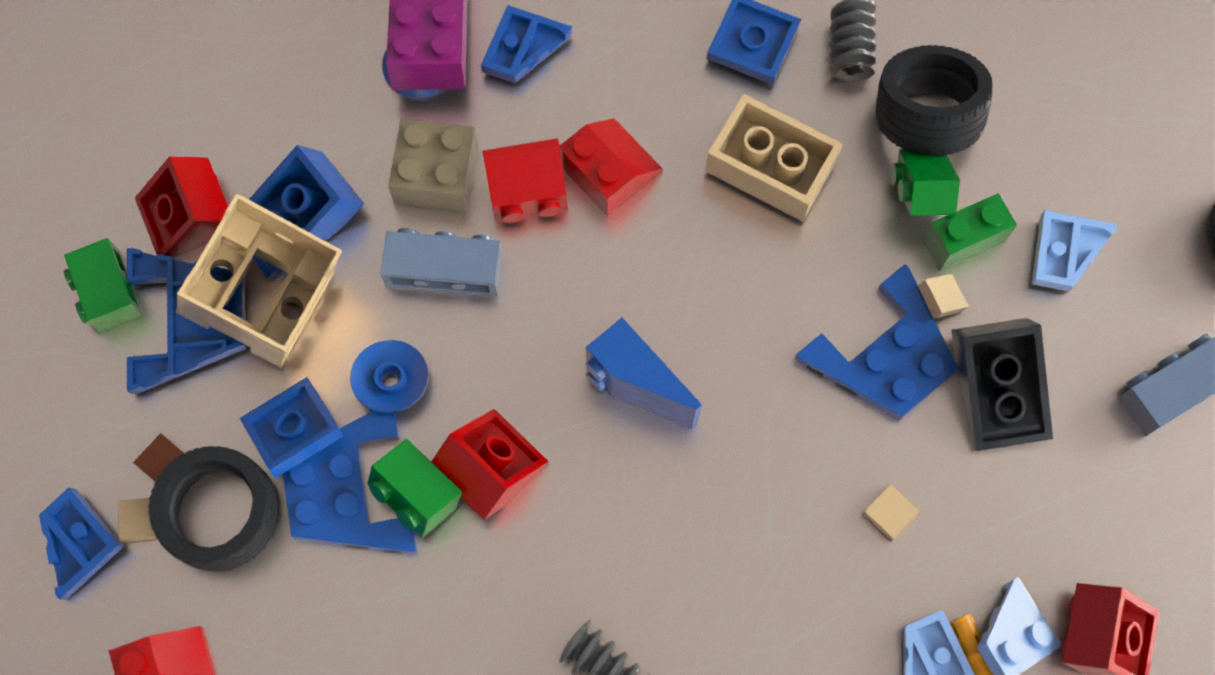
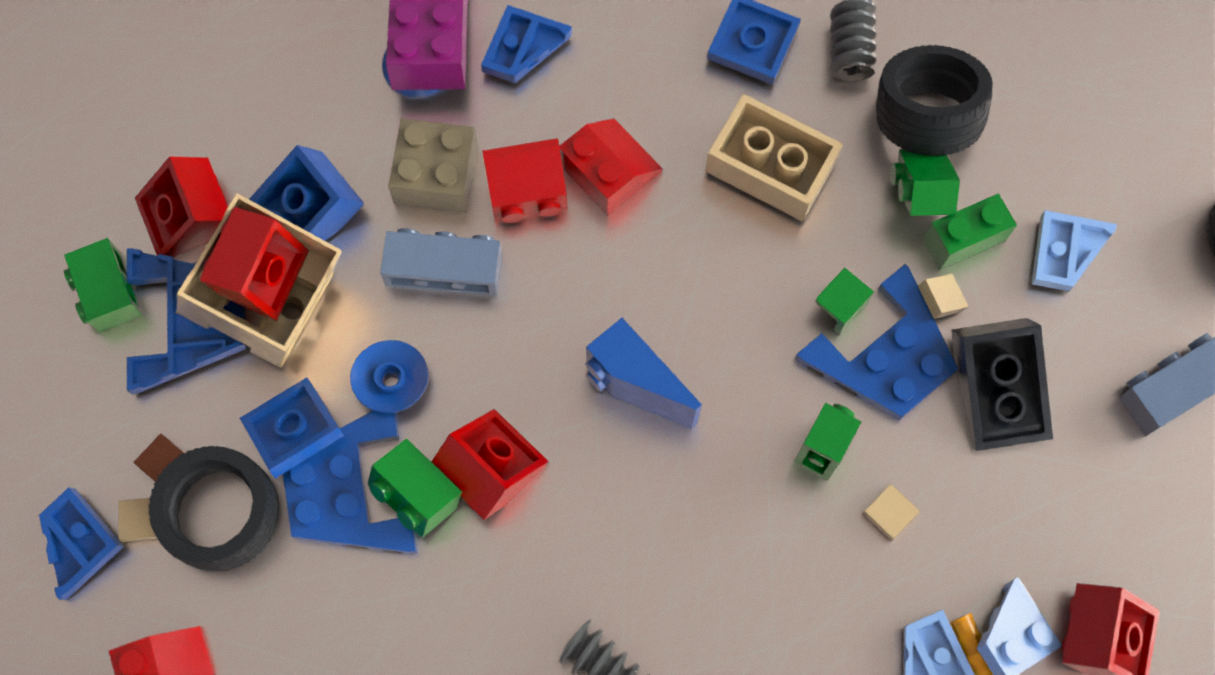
none -> red slope [199,207,309,322]
none -> green brick [793,402,862,480]
none -> green panel [815,267,874,335]

